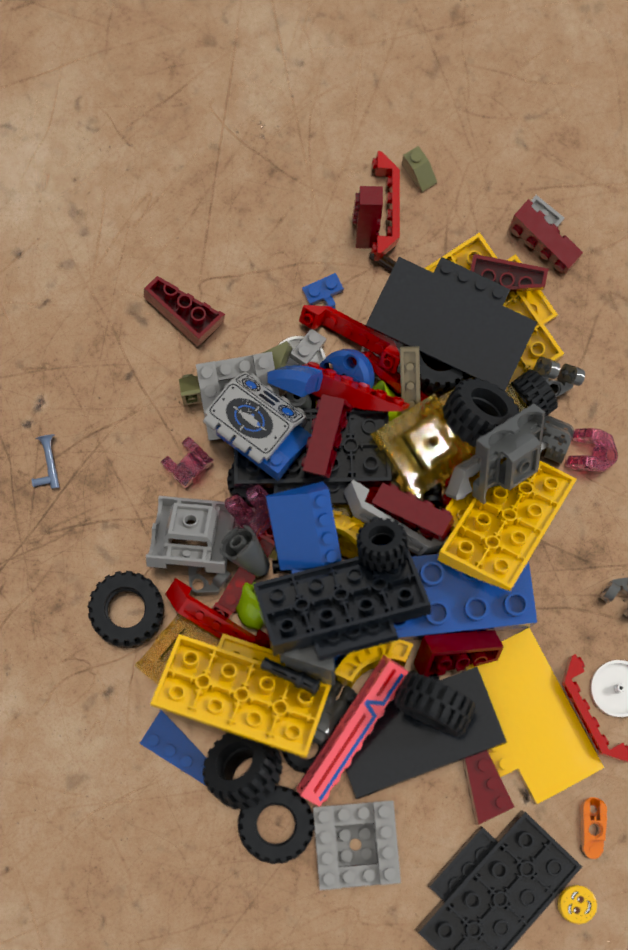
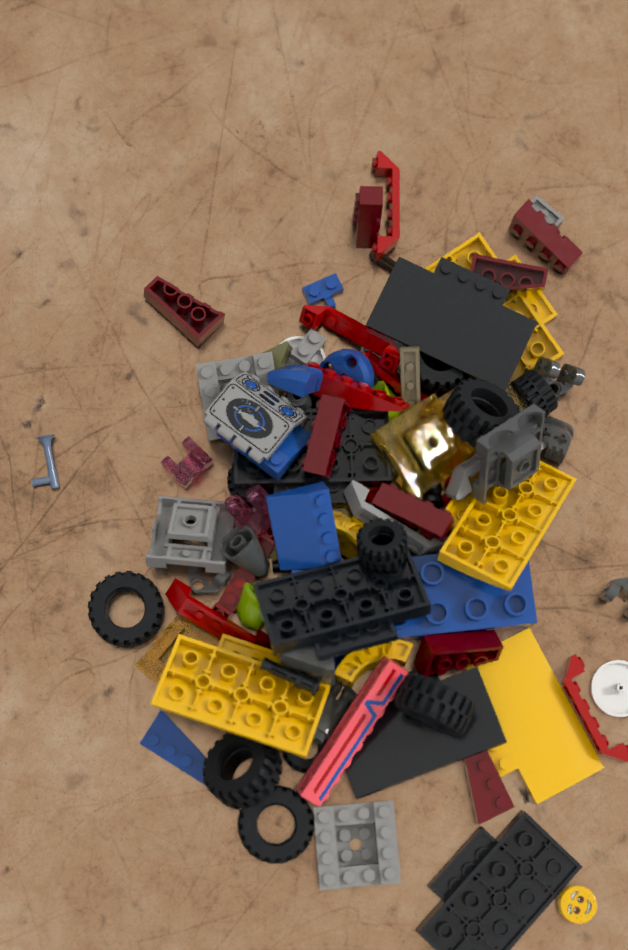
olive slope [179,374,202,405] -> none
olive slope [401,146,437,192] -> none
clear pink piece [566,428,618,472] -> none
orange piece [580,797,607,859] -> none

